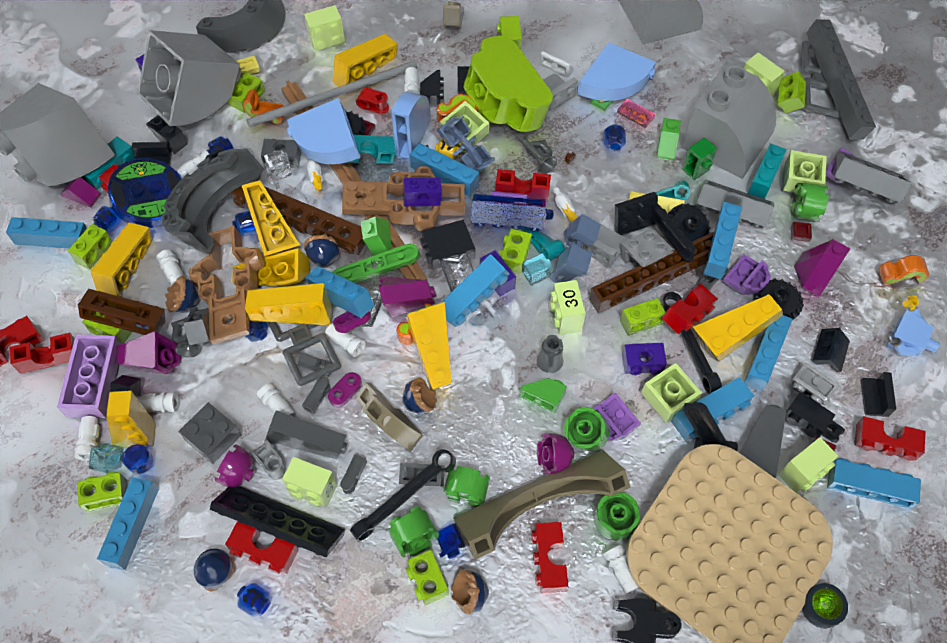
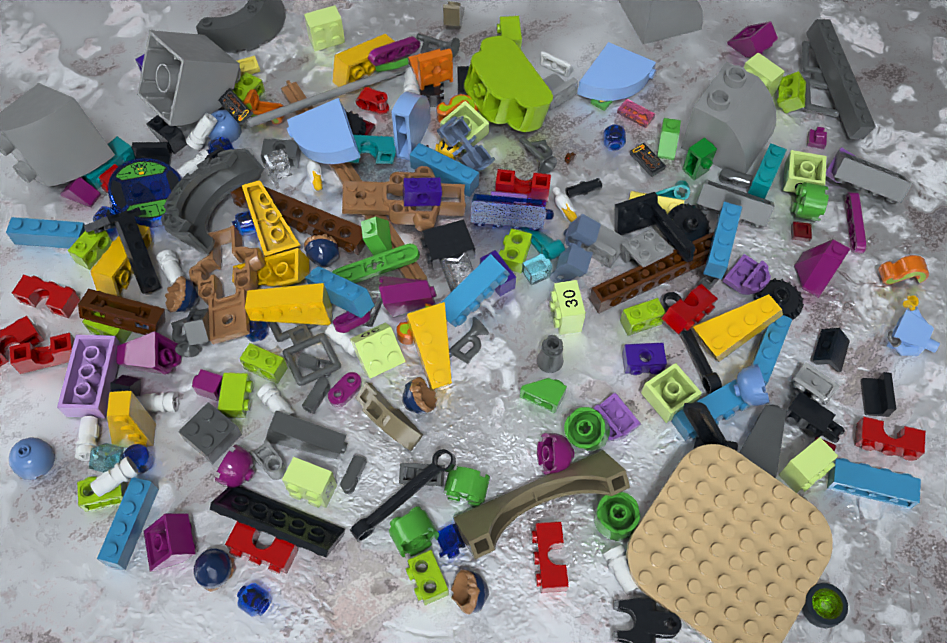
none -> medium blue cylinder [8,437,55,480]
none -> red arch [12,274,80,318]
none -> black bracket [84,207,162,294]
none -> white axle [90,457,139,497]
none -> magenta slope [144,513,195,572]
none -> white axle [186,113,217,150]
none -> magenta brick [192,369,223,401]
none -> medium blue cylinder [209,110,242,145]
none -> black tile [218,88,253,125]
none -> lime brick [218,373,253,418]
none -> lime brick [240,343,288,384]
none -> yellowish green brick [350,323,406,378]
none -> magenta beam [368,36,421,66]
none -> bright green tile [375,58,409,72]
none -> orange bracket [408,48,453,91]
none -> dark grey piece [416,33,460,57]
none -> dark grey piece [449,317,489,364]
none -> black pin [565,178,602,198]
none -> black tile [630,143,666,177]
none -> dark grey bar [719,168,753,188]
none -> magenta slope [727,21,778,57]
none -> medium blue cylinder [733,364,769,406]
none -> magenta tile [807,127,827,149]
none -> magenta beam [845,192,866,254]

